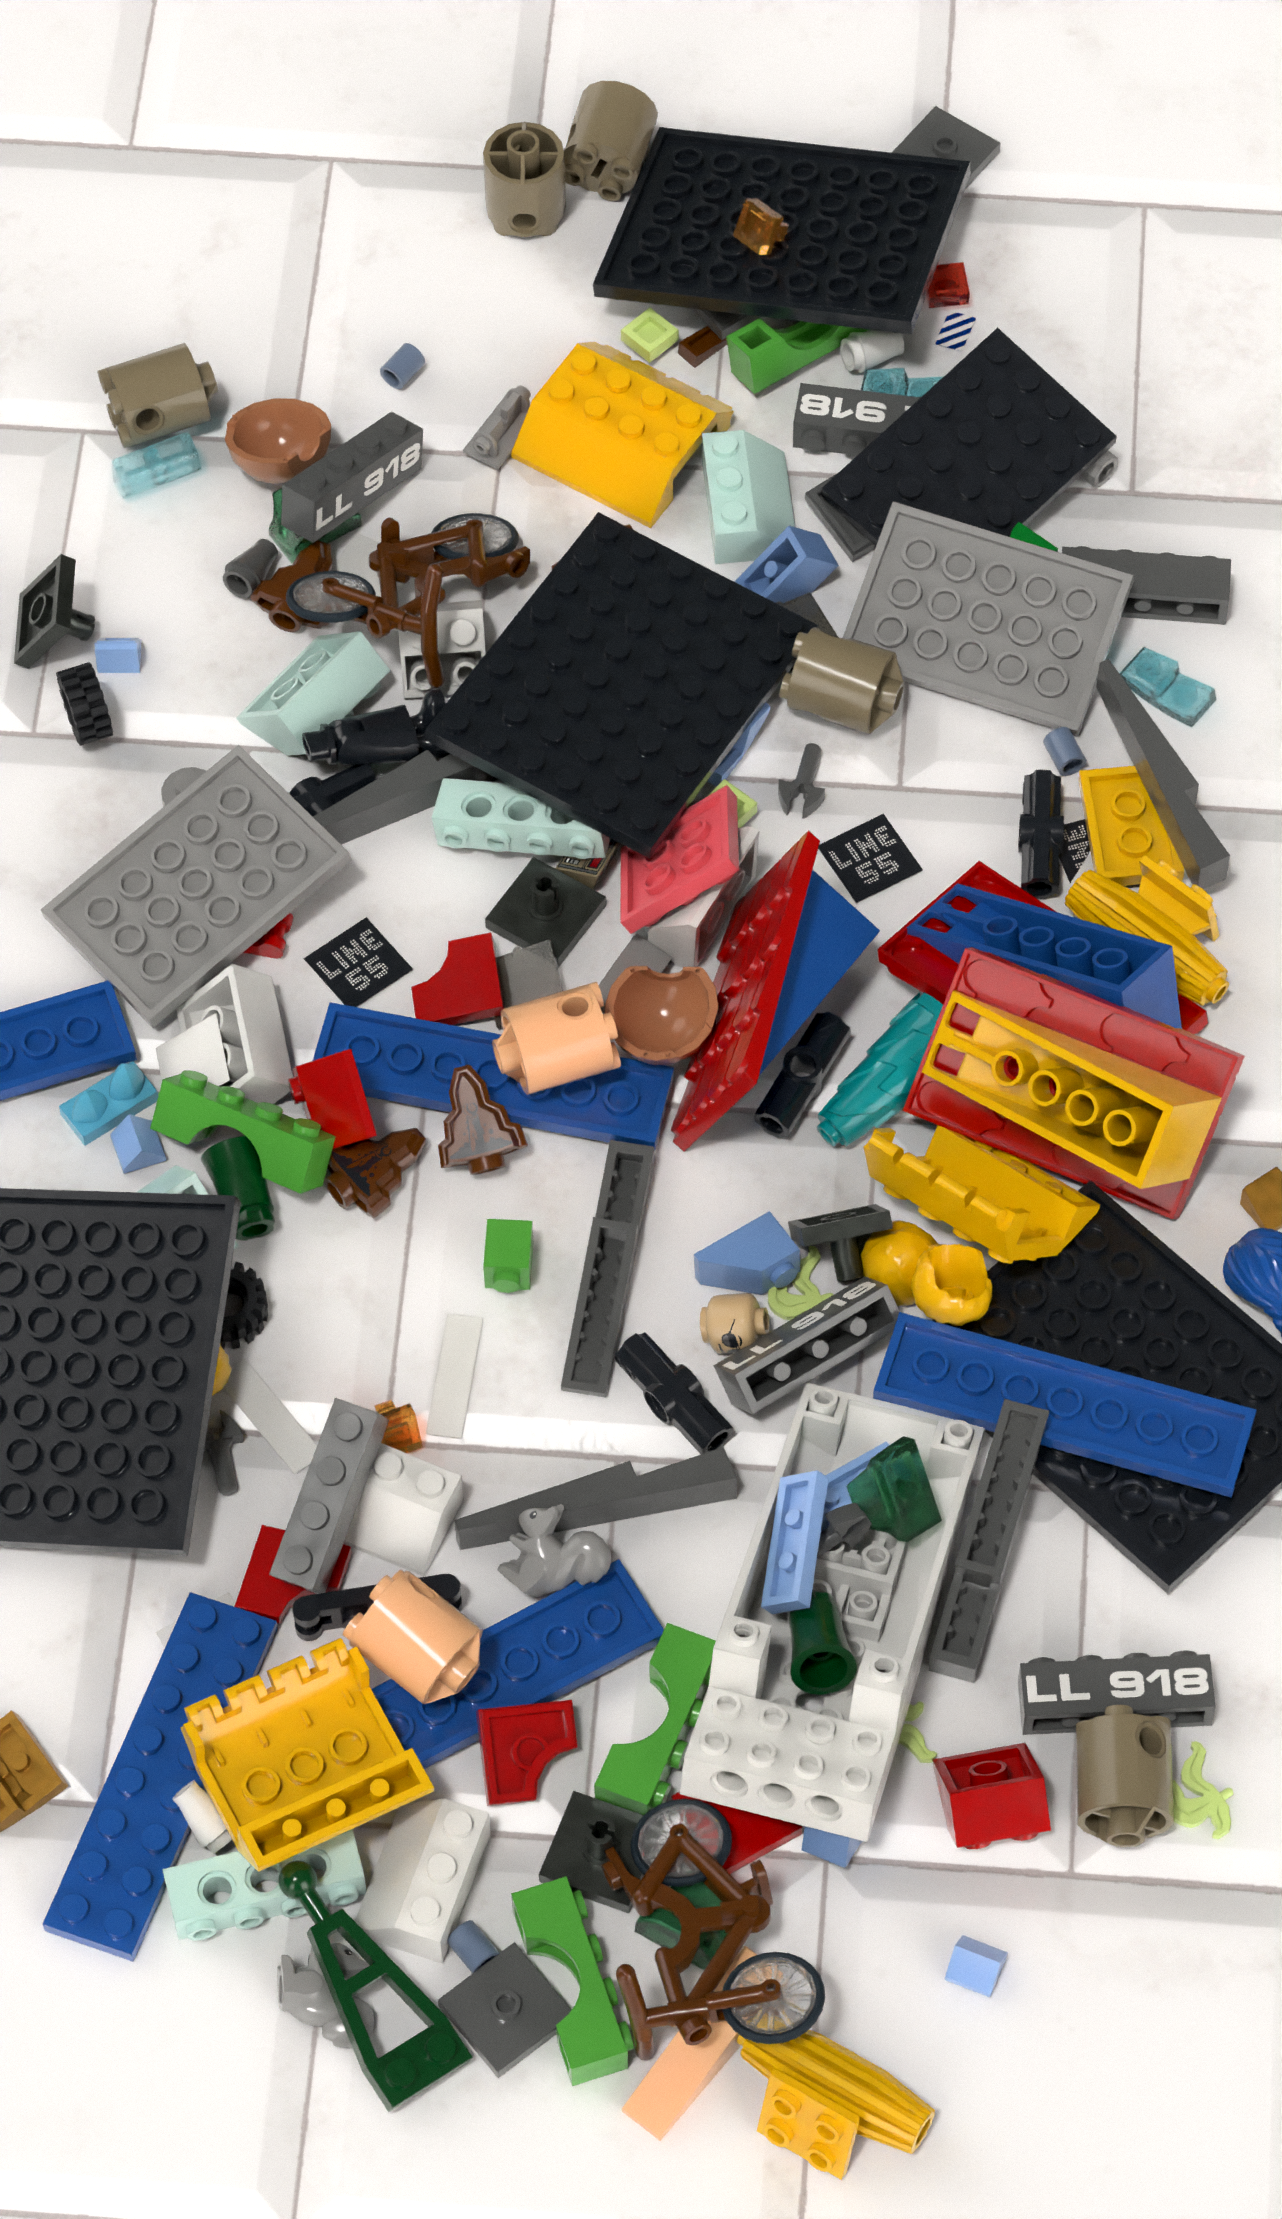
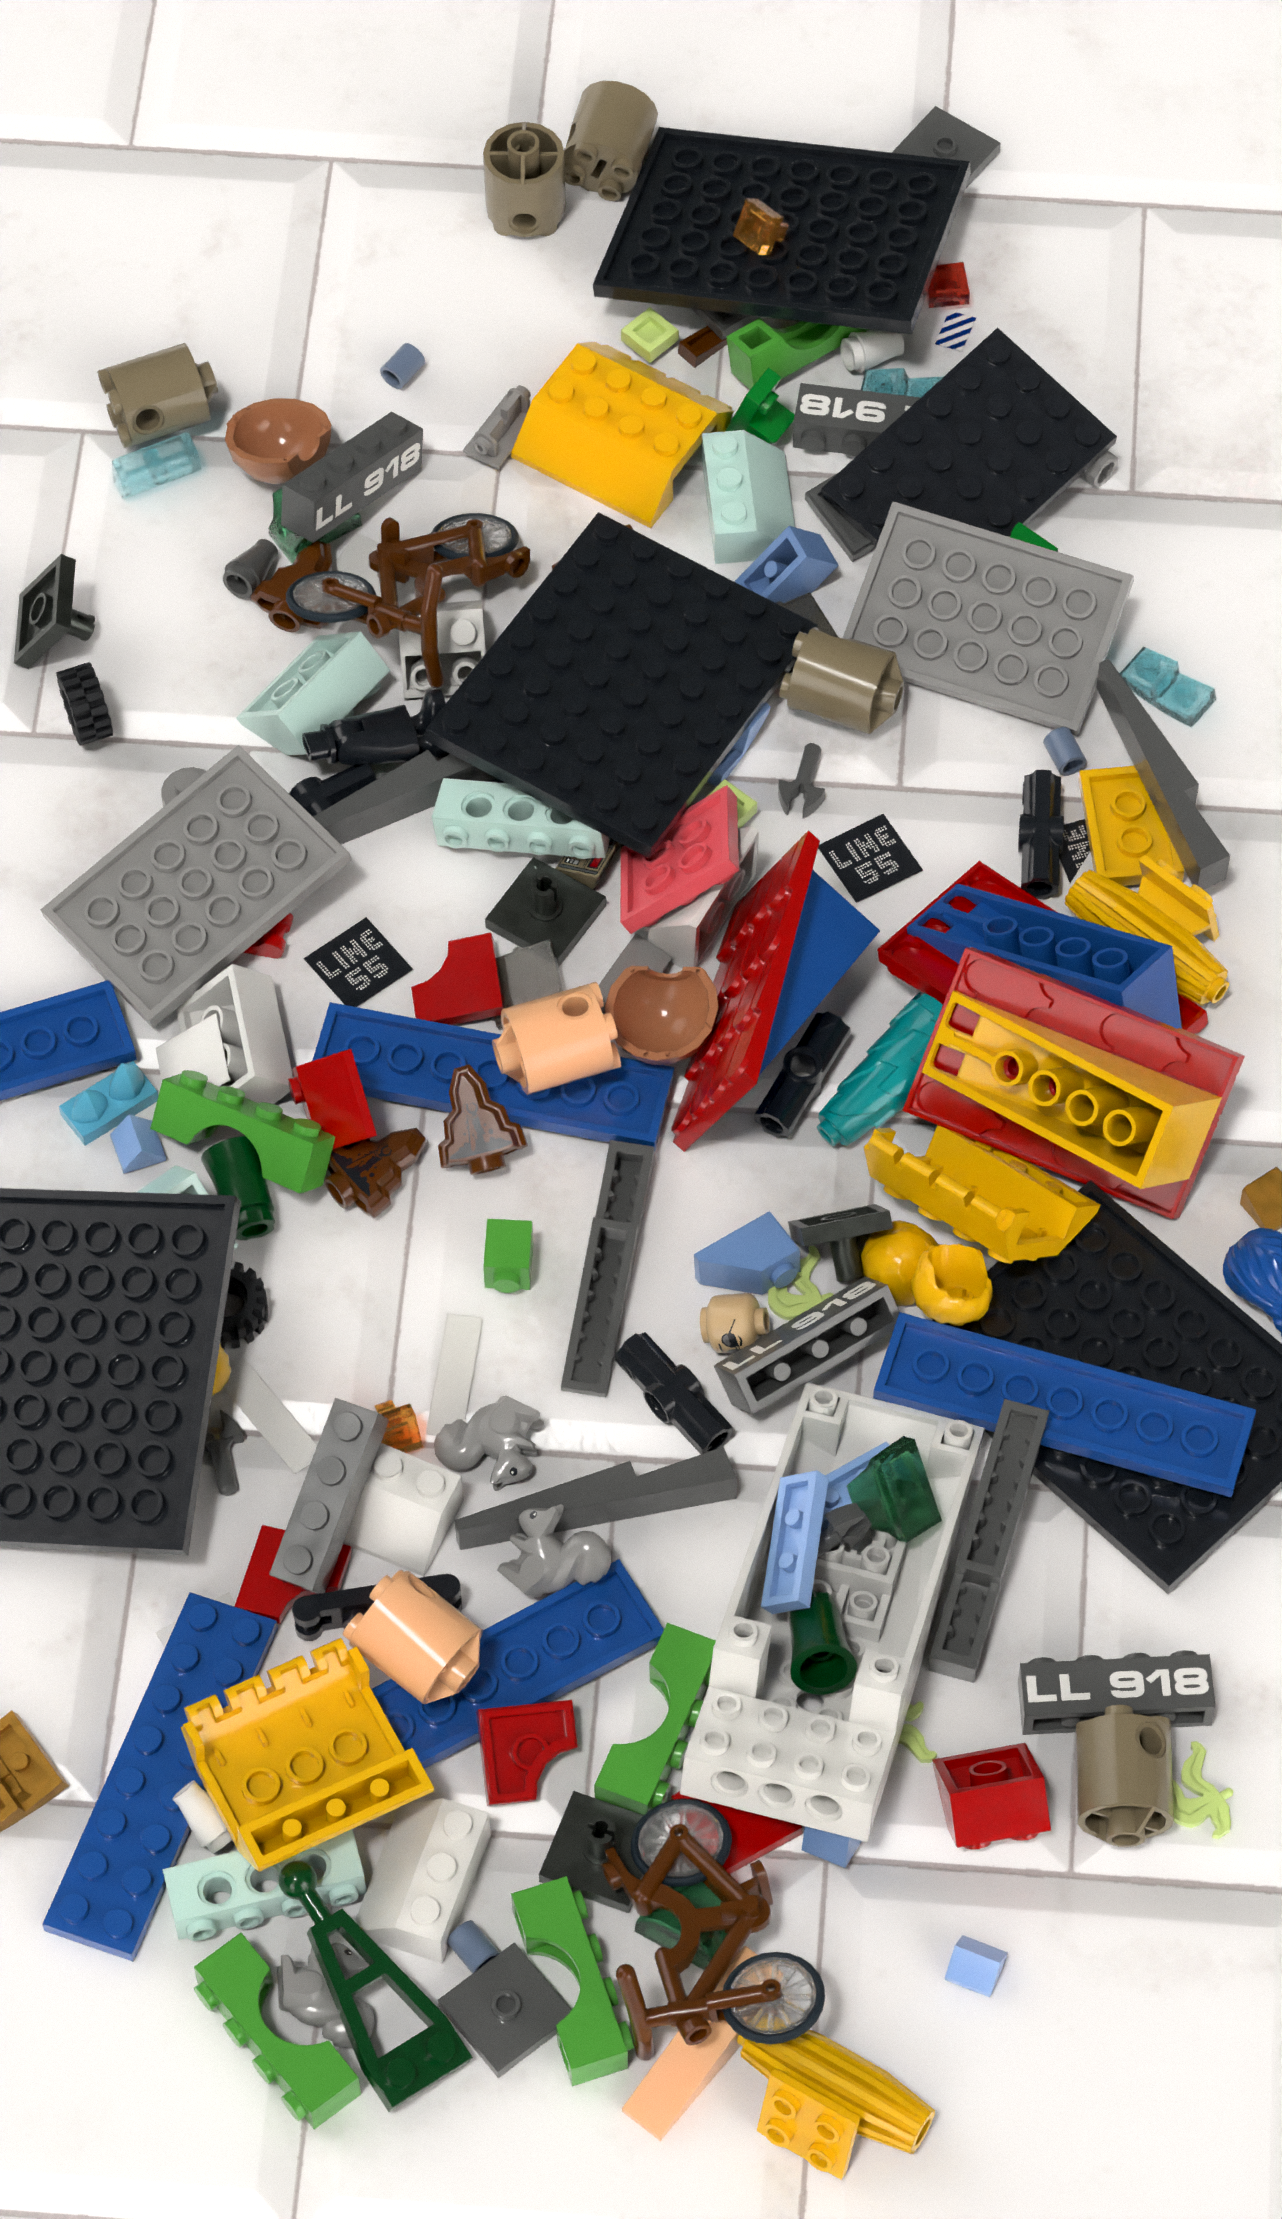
light blue slope [95,638,141,673] -> none
dark grey brick [1062,546,1231,625] -> none
none -> bright green arch [194,1933,361,2130]
none -> light grey animal [434,1396,544,1491]
none -> green slope [726,367,795,444]

